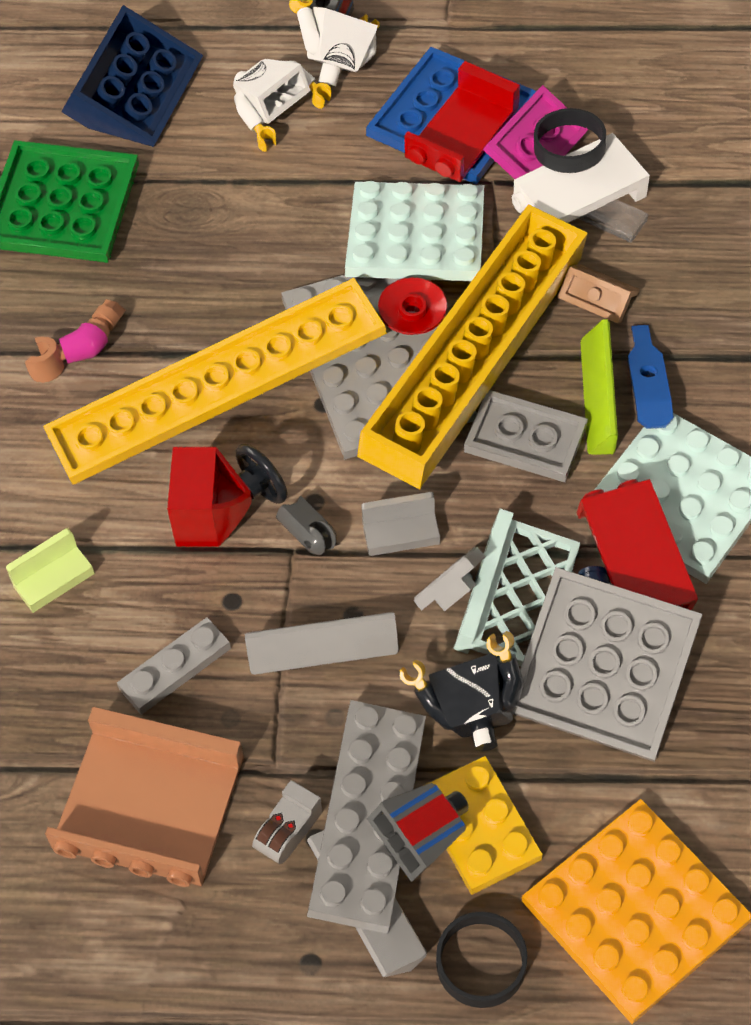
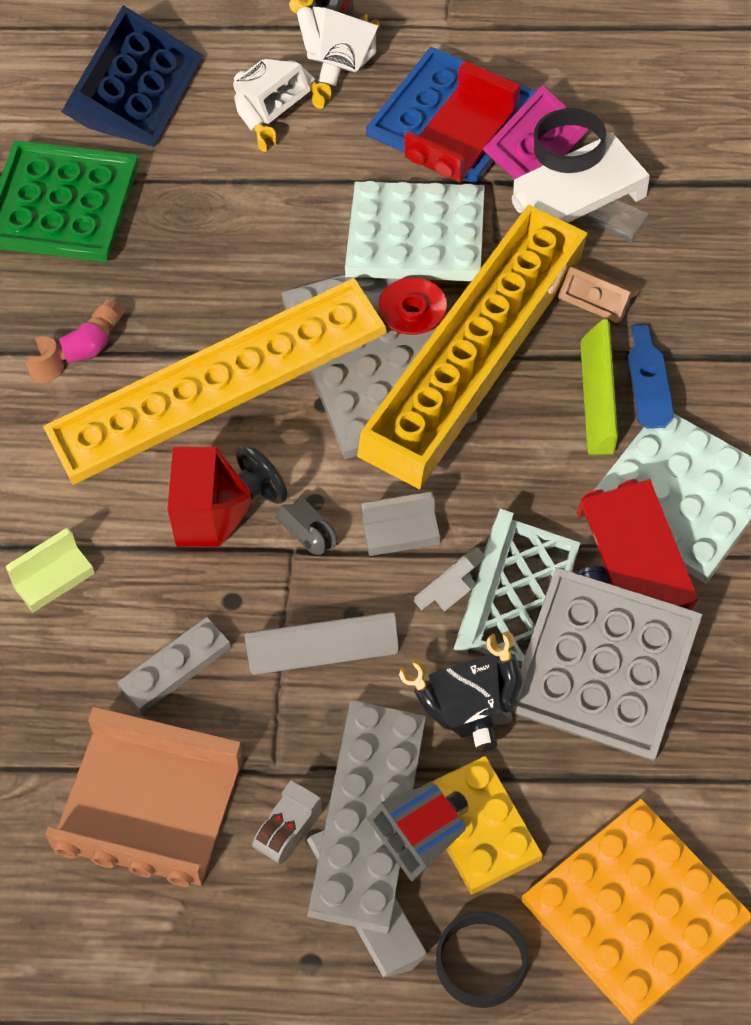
light grey plate [464,390,588,482] -> none

